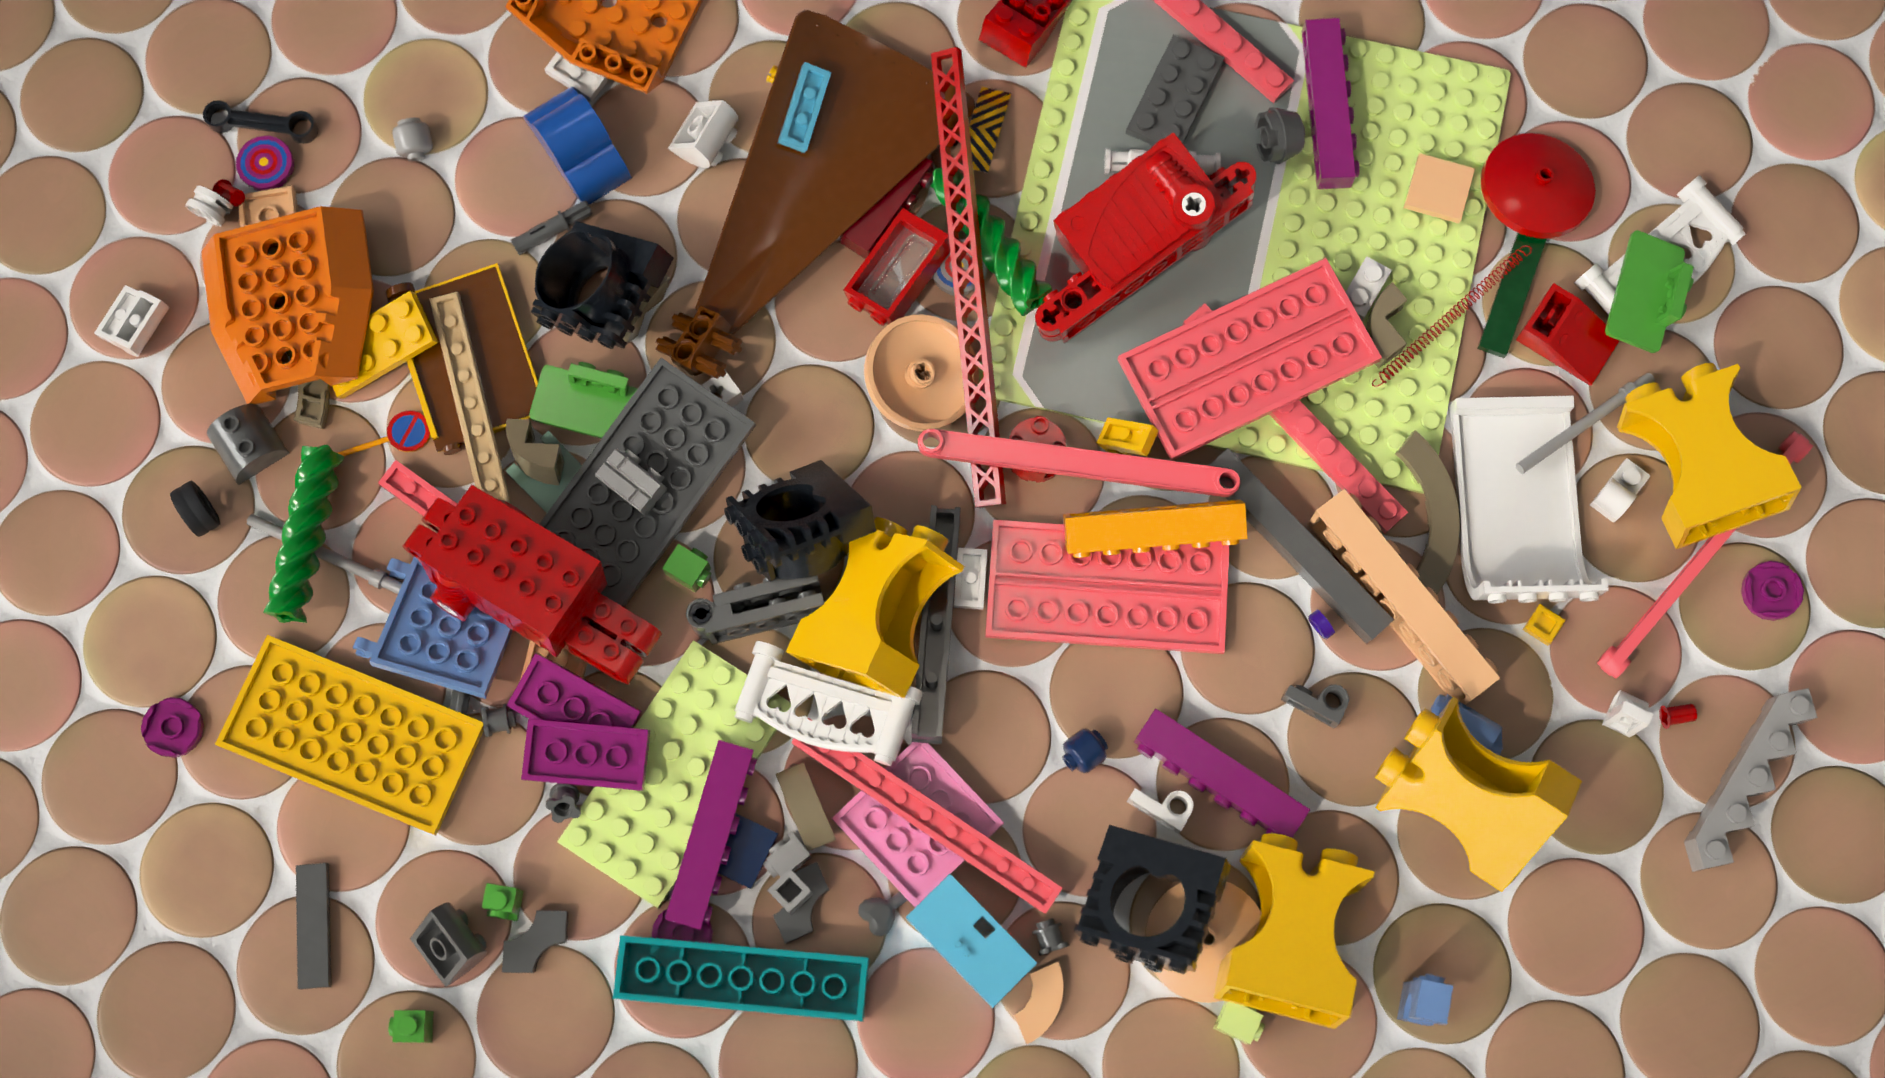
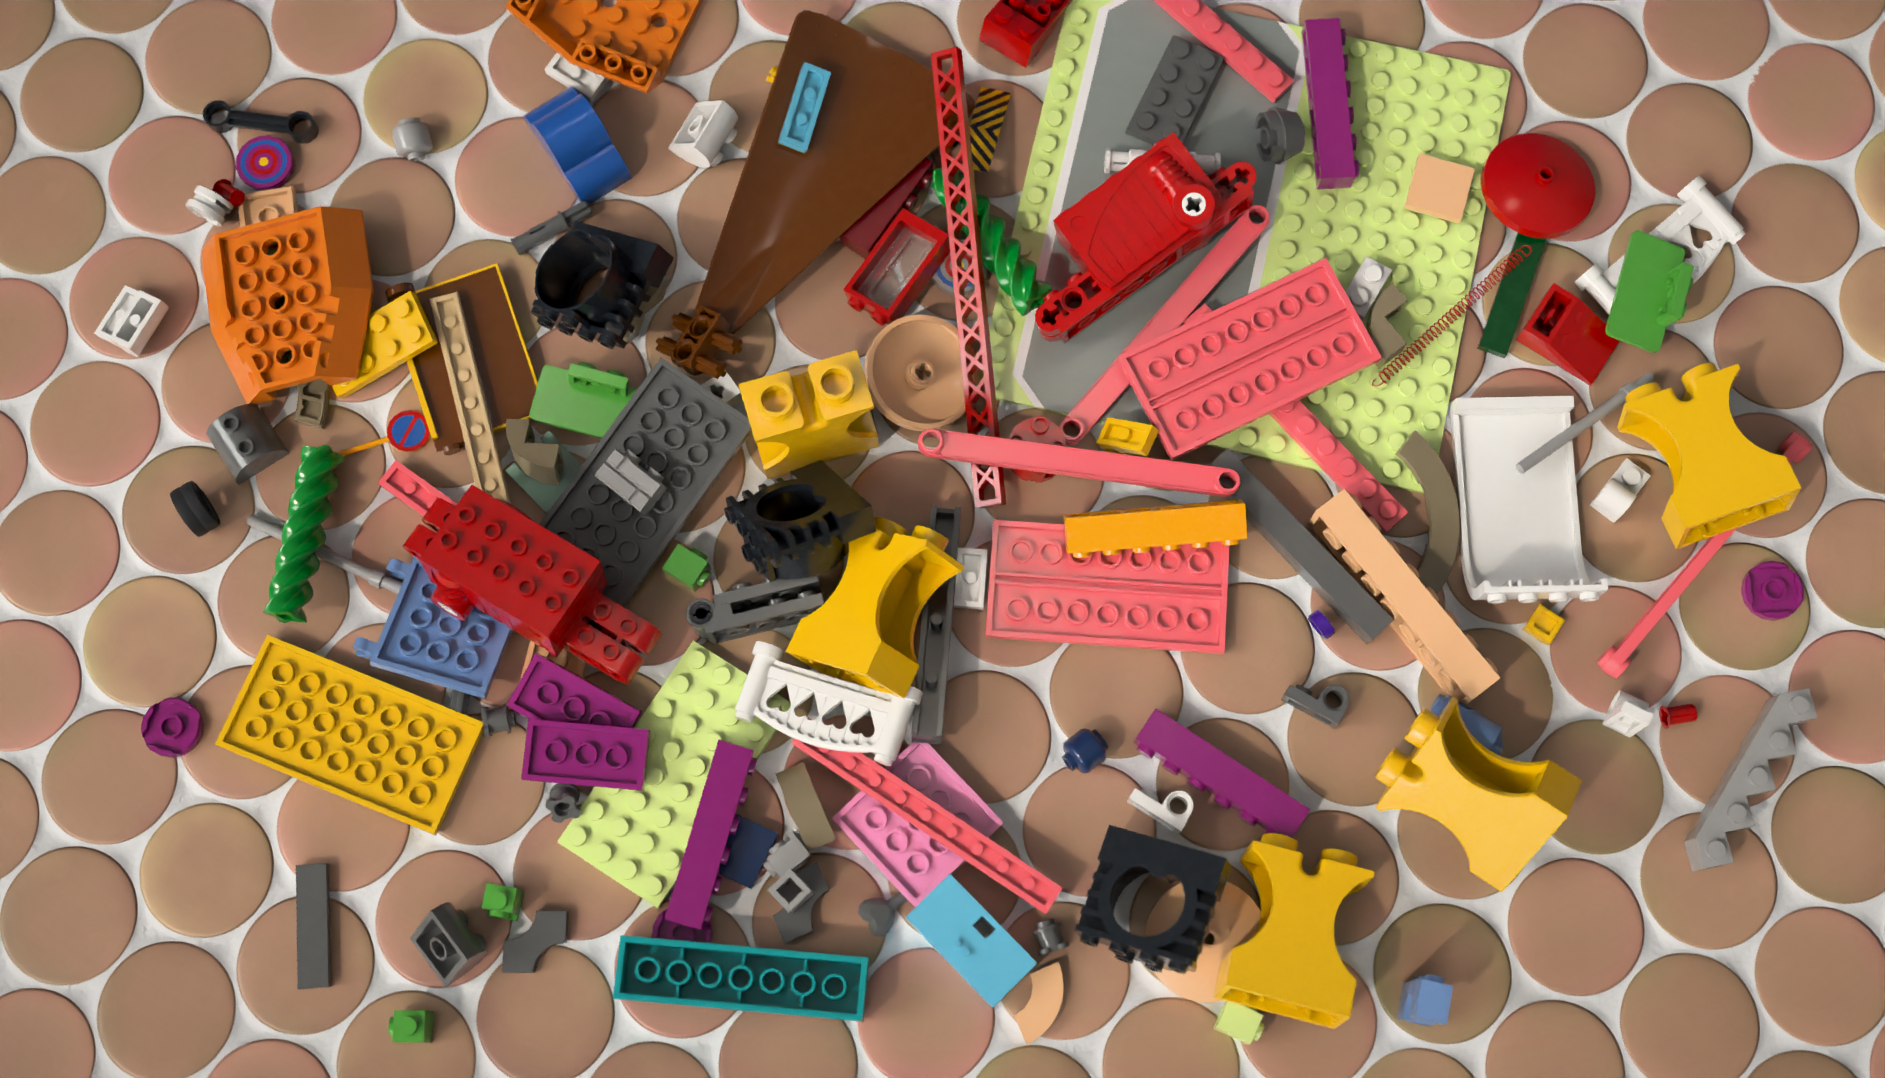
none -> yellow brick [738,350,879,479]
none -> coral piece [1059,205,1270,445]

